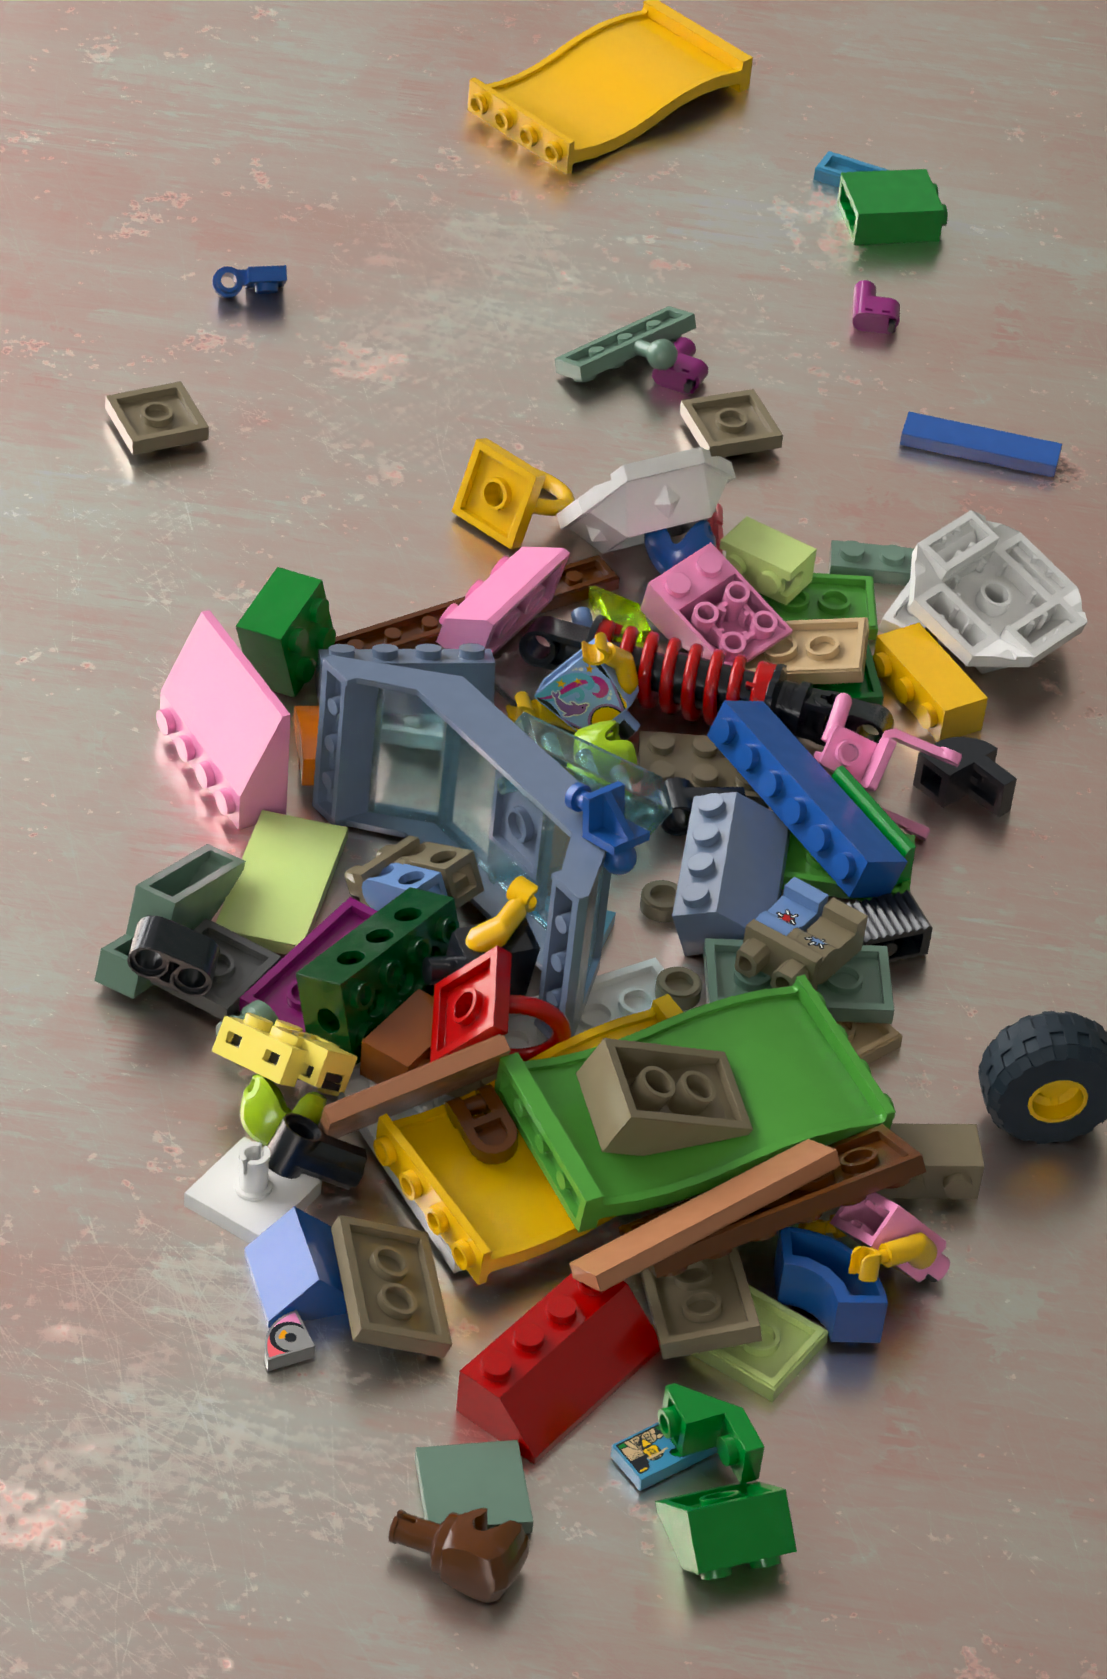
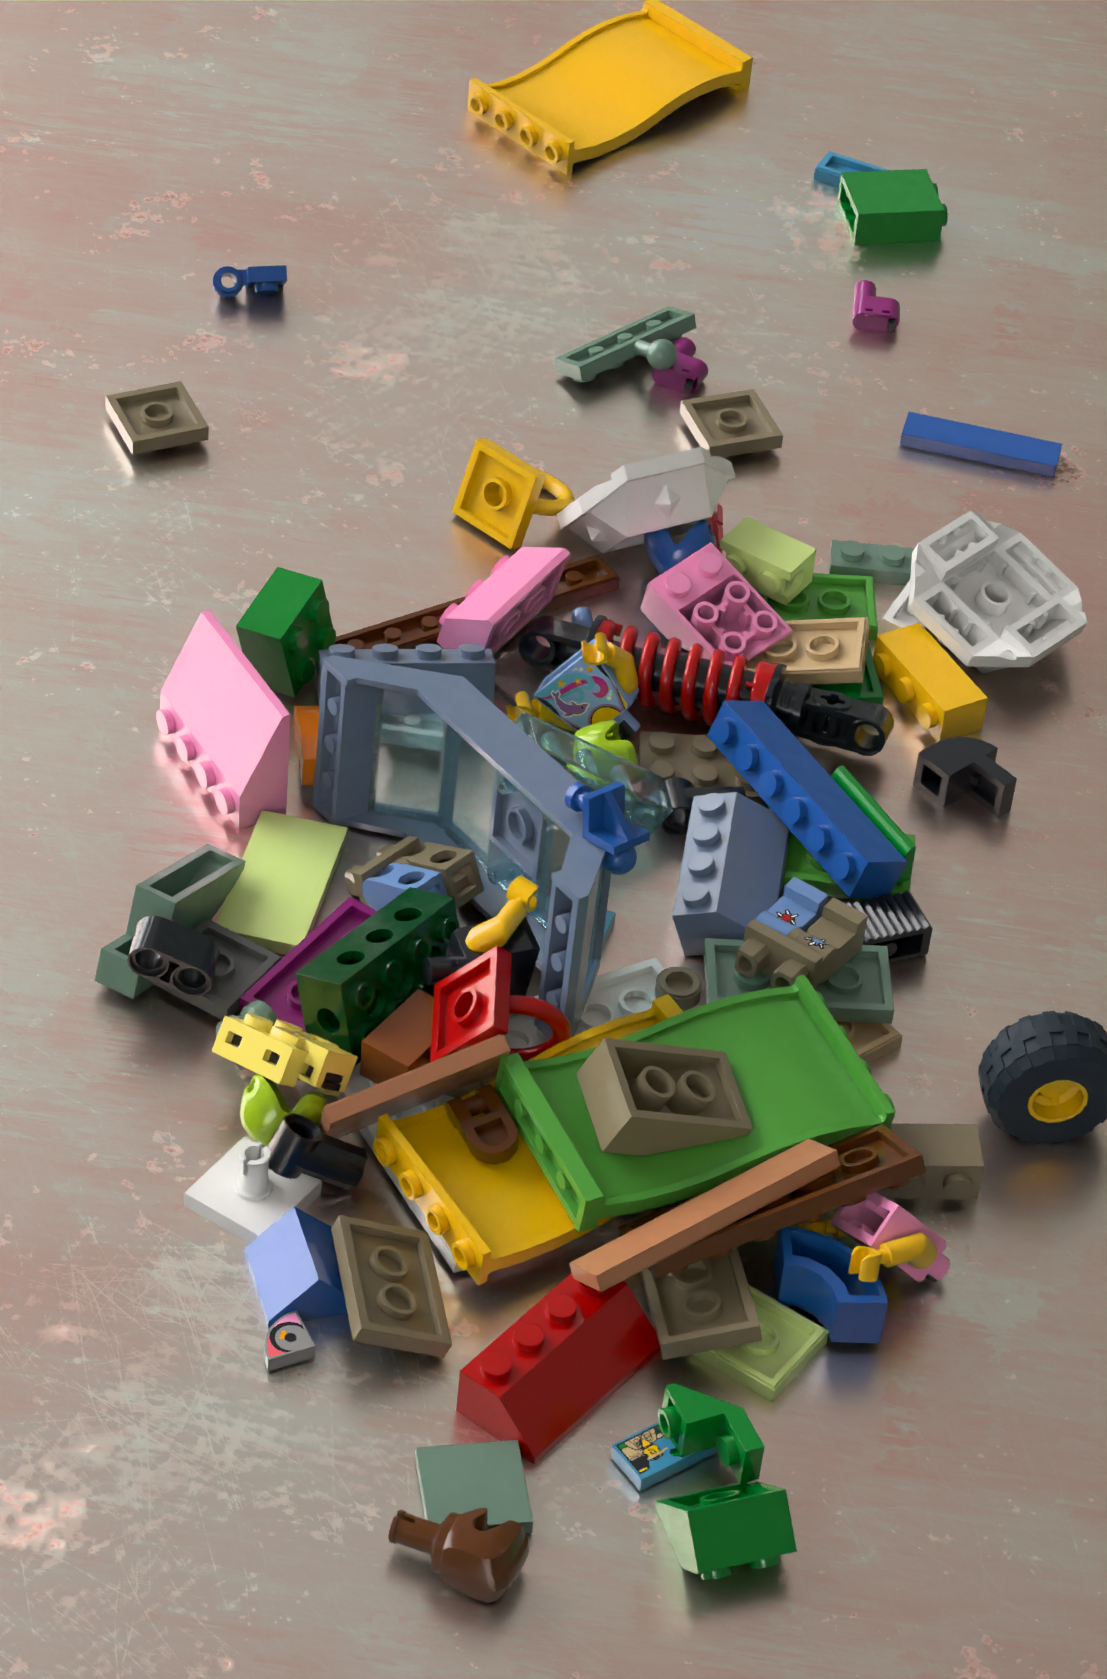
clear neon green tile [588,586,651,643] -> none
dark tan tile [640,880,678,922] -> none
bright pink piece [813,693,962,841] -> none

